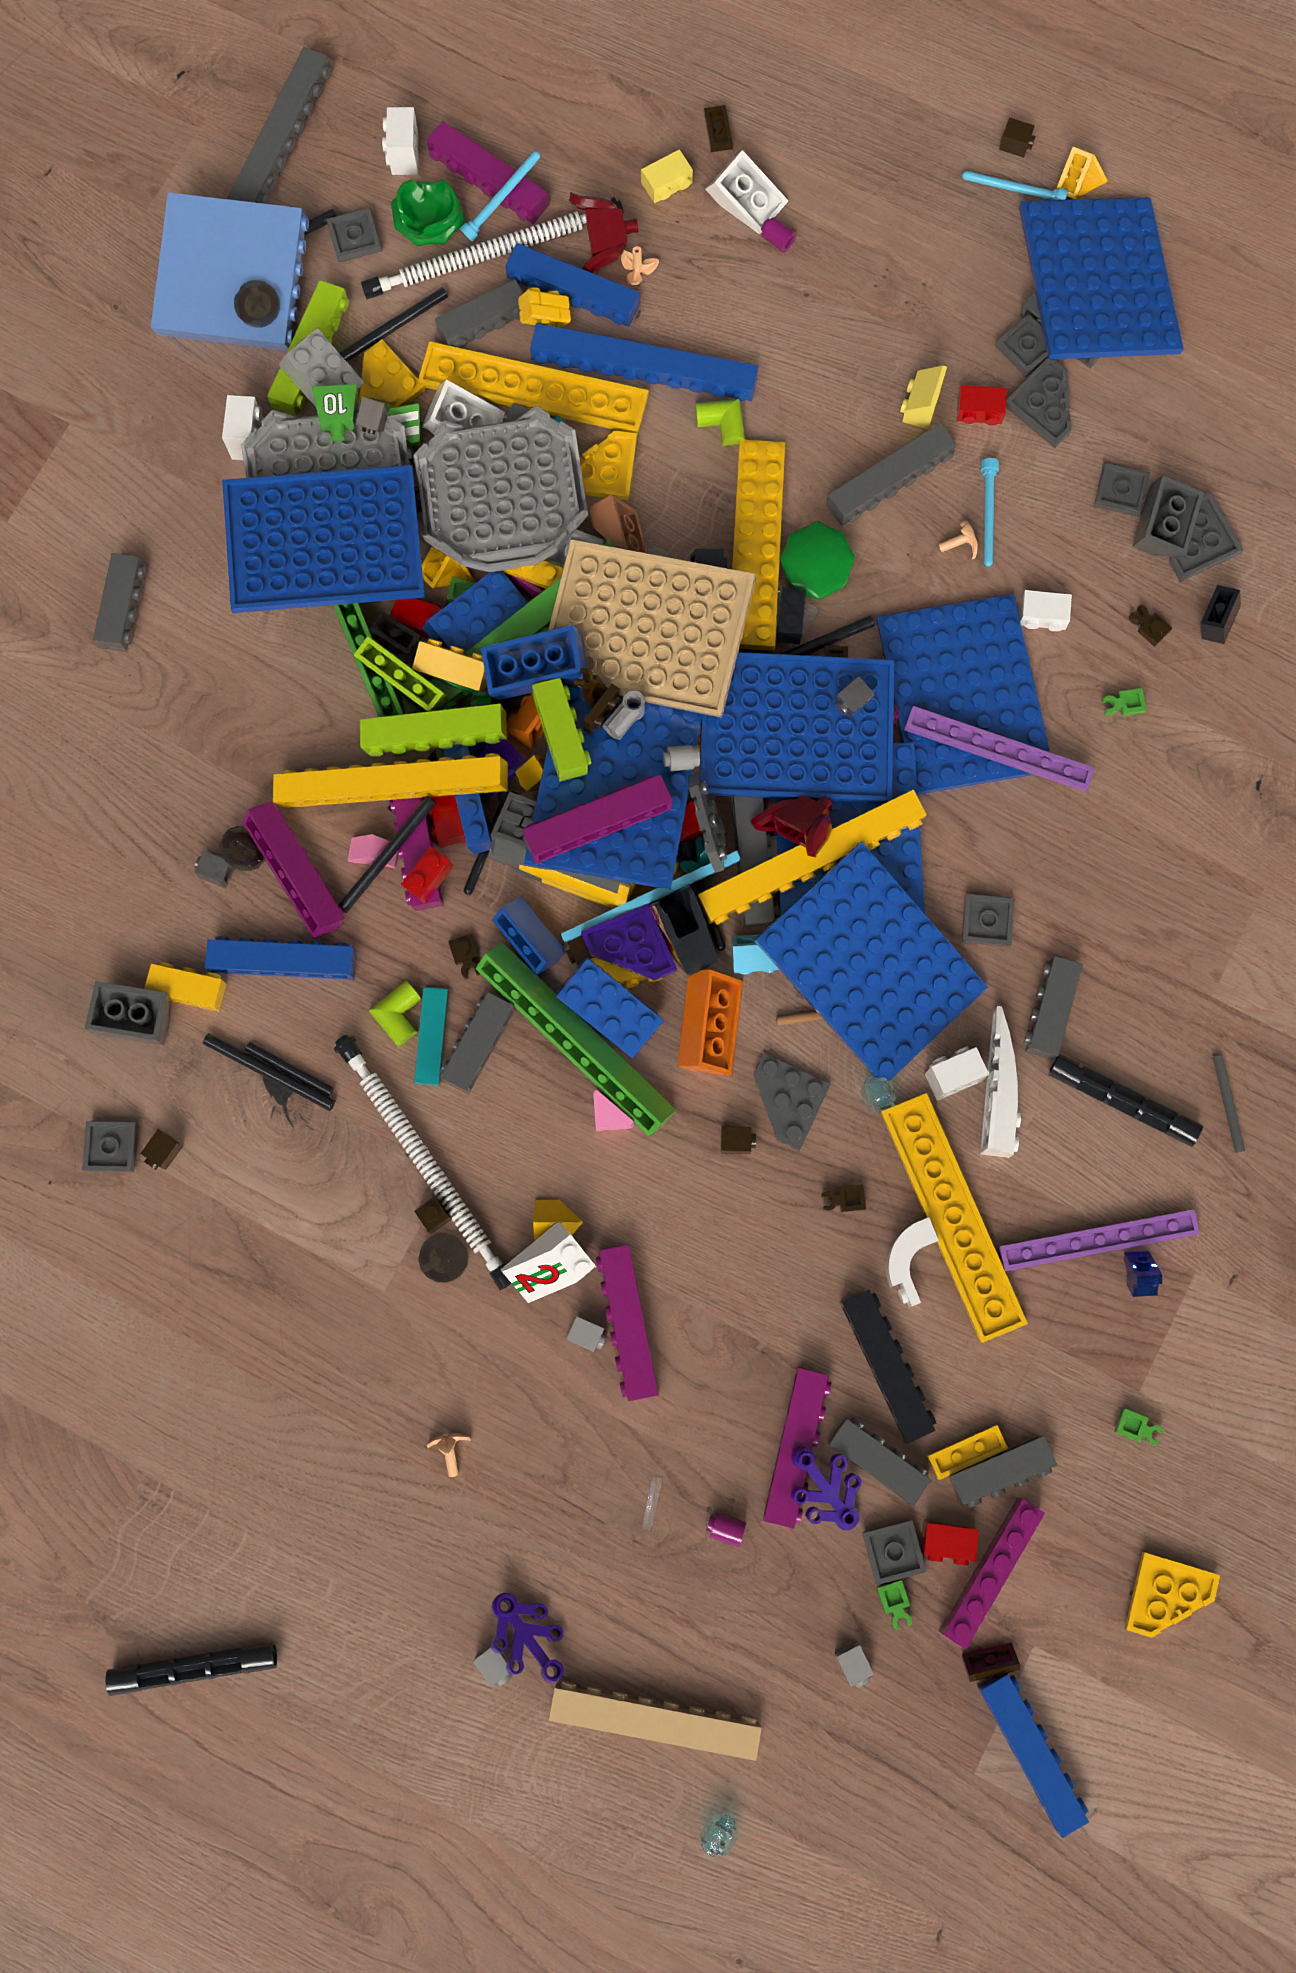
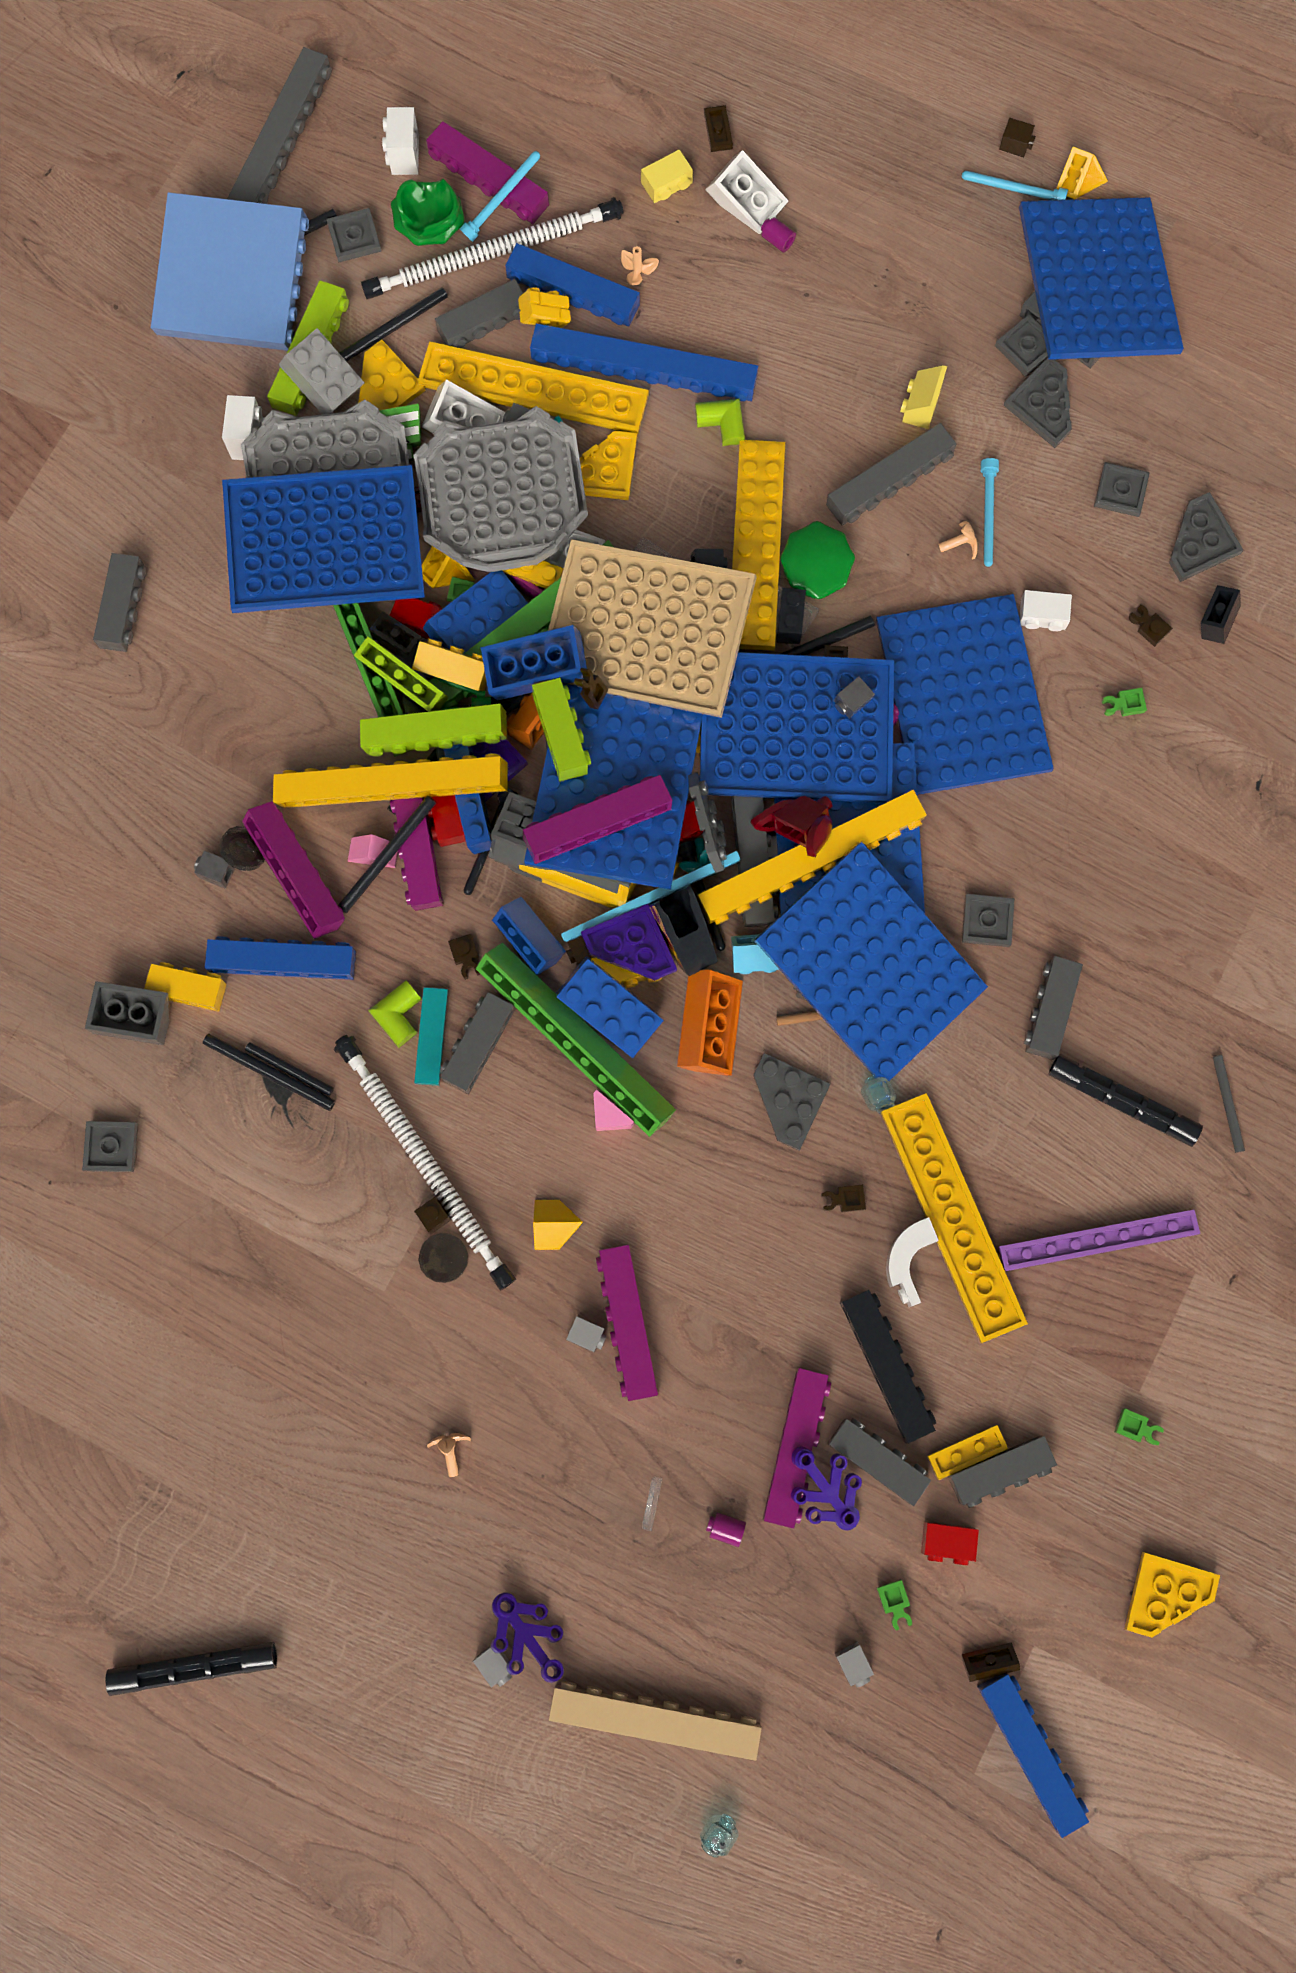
dark brown brick [140,1129,183,1170] -> none
clear smoke tile [234,280,280,328] -> none
bright green torso [312,384,358,442] -> none
brick [356,396,390,435] -> none
red brick [401,846,454,904] -> none
white slope [500,1221,596,1303] -> none
yellow brick [515,755,546,792] -> none
dark red torso [569,192,639,273] -> none
dark brown plate [584,683,621,735] -> none
nougat slope [589,494,647,554] -> none
light grey piece [603,691,645,740] -> none
light grey brick [663,745,700,771] -> none
dark brown brick [721,1126,756,1154] -> none
dark grey plate [862,1520,926,1585] -> none
medium lavender plate [905,706,1095,792] -> none
white brick [925,1046,989,1101] -> none
magenta brick [939,1497,1045,1650] -> none
red brick [956,385,1007,425] -> none
white wedge [980,1006,1021,1158] -> none
clear blue brick [1124,1251,1163,1297] -> none
dark grey slope [1132,475,1204,556] -> none

